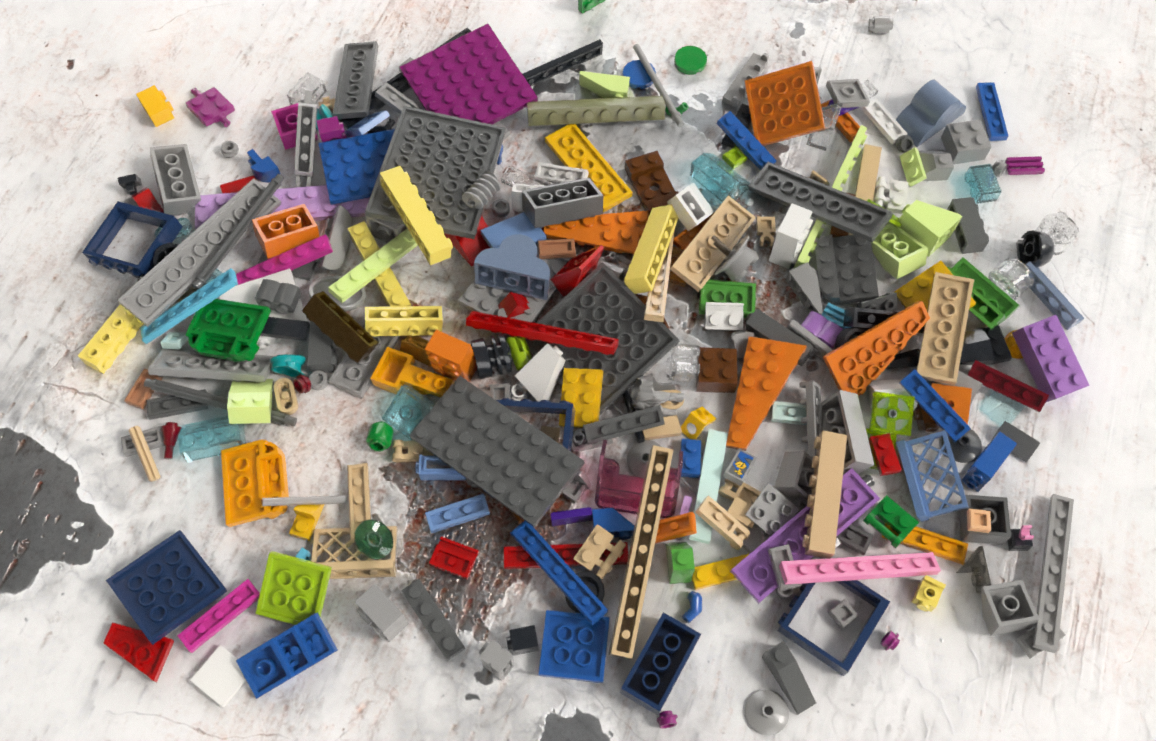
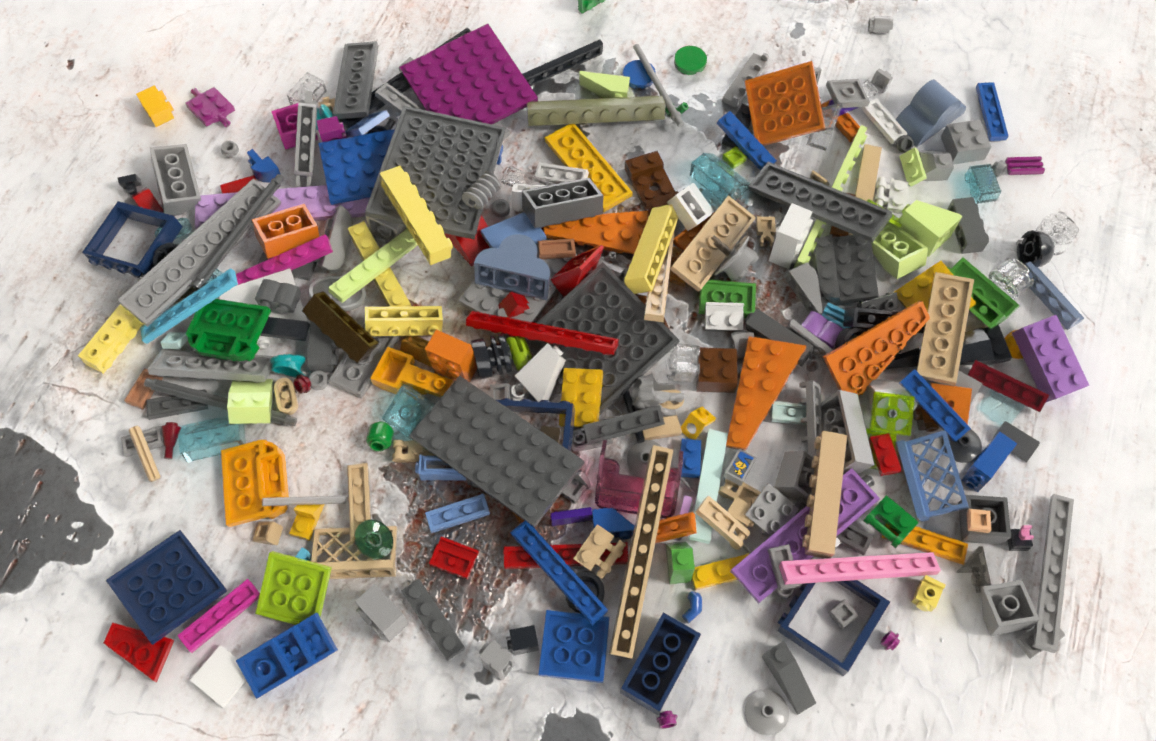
none -> tan slope [253,521,283,545]
none -> light grey tile [869,68,893,93]

